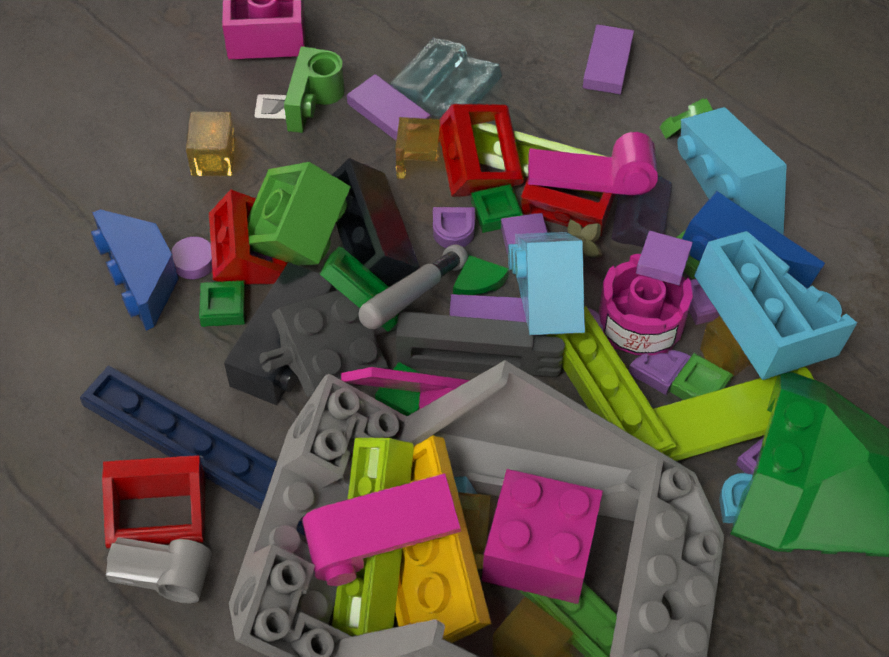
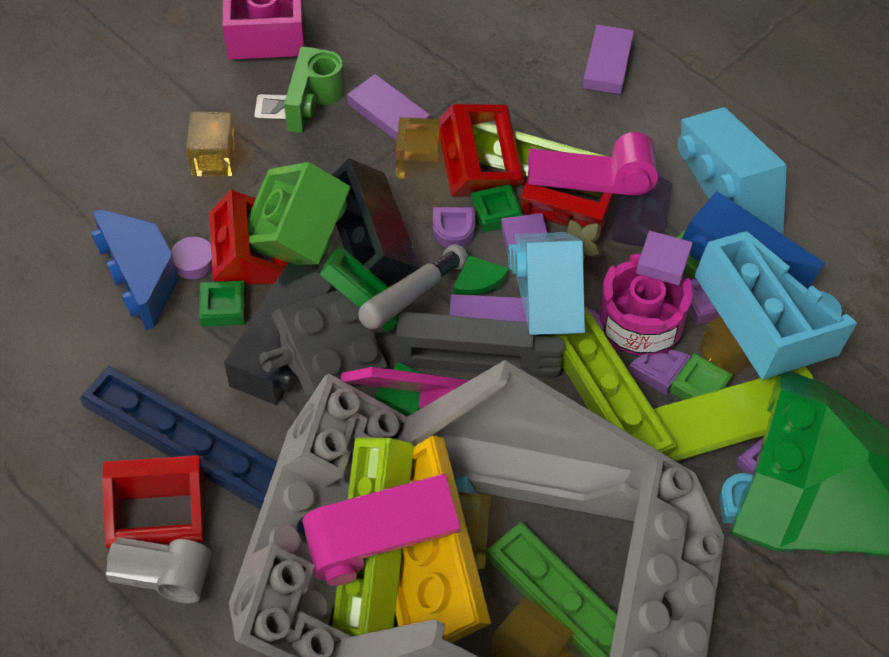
clear light blue slope [390,37,502,118] -> none
dark pink brick [482,469,603,604] -> none
bright green tile [660,98,713,139] -> none

